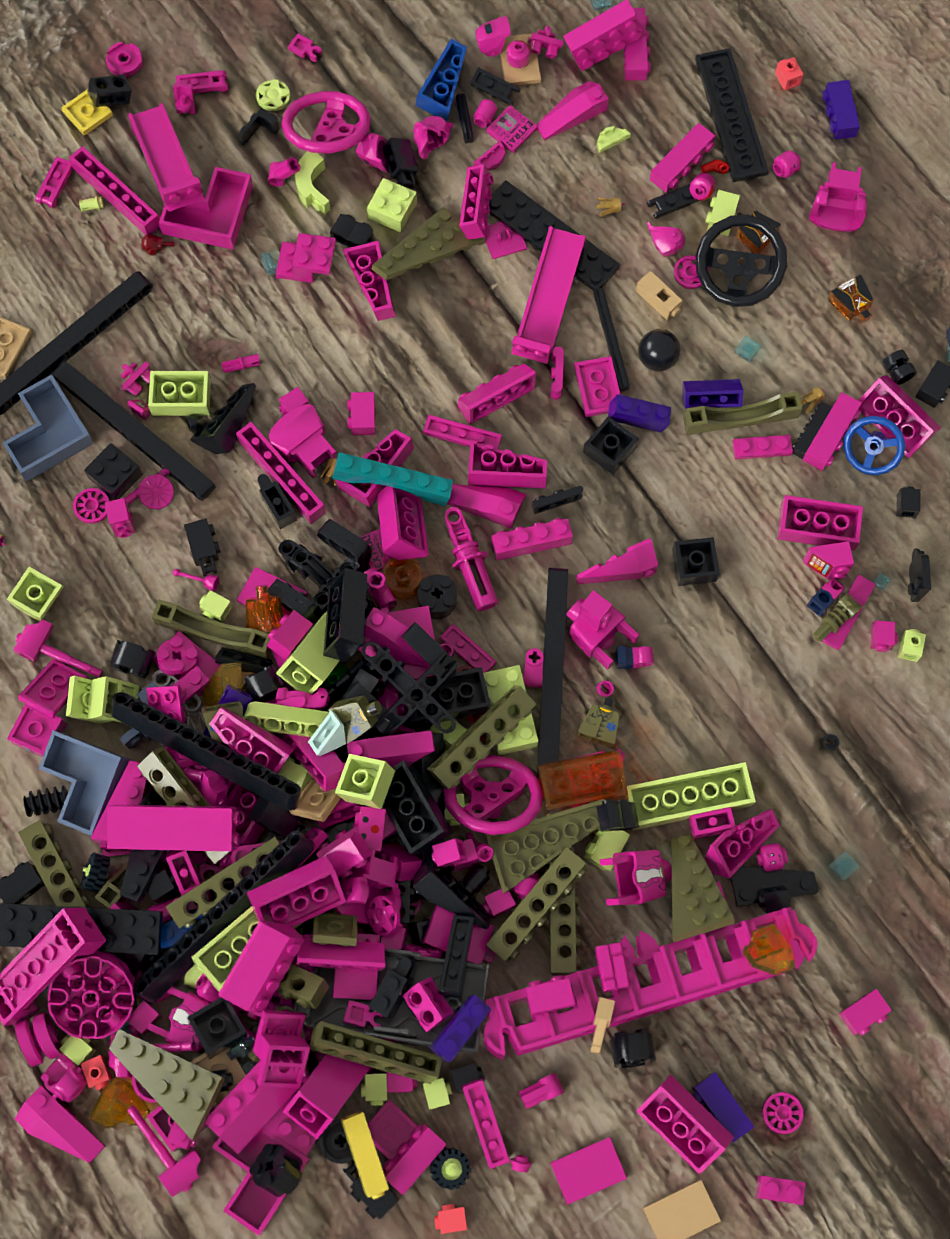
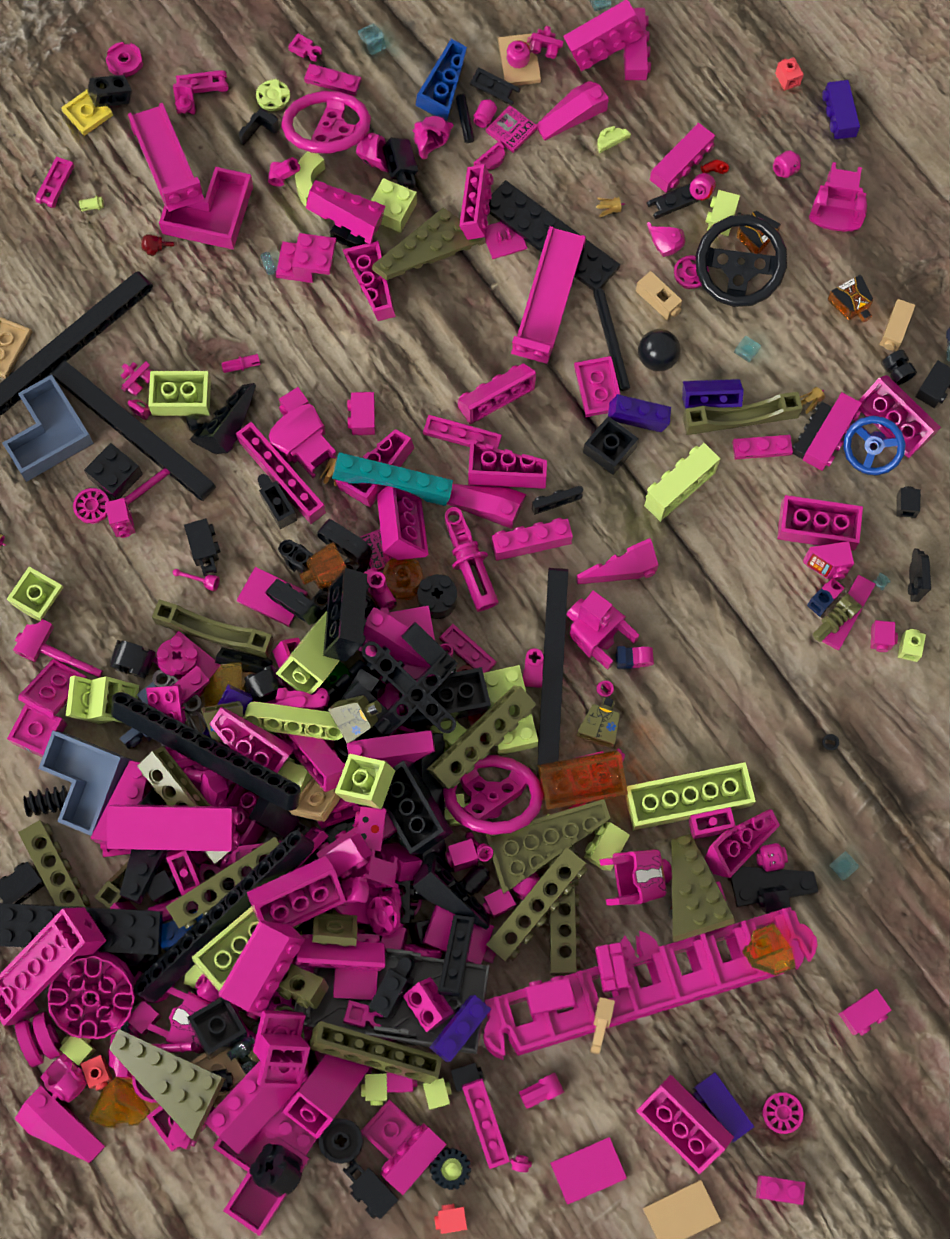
dark pink brick [69,146,160,235] -> none
black wheel [81,852,110,893] -> none
dark pink piece [127,1105,201,1197] -> none
dark pink wheel [138,475,174,510] -> none
yellowish green brick [199,590,232,623] -> none
clear orange torso [246,585,284,632] -> none
dark pink brick [266,610,313,660] -> none
light aqua slope [308,711,346,756] -> none
light yellow brick [340,1111,389,1199] -> none
dark pink brick [432,839,467,867] -> none
dark pink helmet [476,16,511,57] -> none
dark pink plate [550,347,564,400] -> none
black brick [596,799,639,832] -> none
black brick [609,1028,656,1068] -> none
black brick [672,537,720,586] -> none
black plate [695,48,769,182] -> none
none -> clear orange torso [299,542,347,589]
none -> dark pink plate [304,63,361,96]
none -> dark pink wedge [306,180,385,245]
none -> clear light blue bracket [358,23,386,55]
none -> yellowish green brick [644,443,720,522]
none -> tan brick [880,299,915,351]

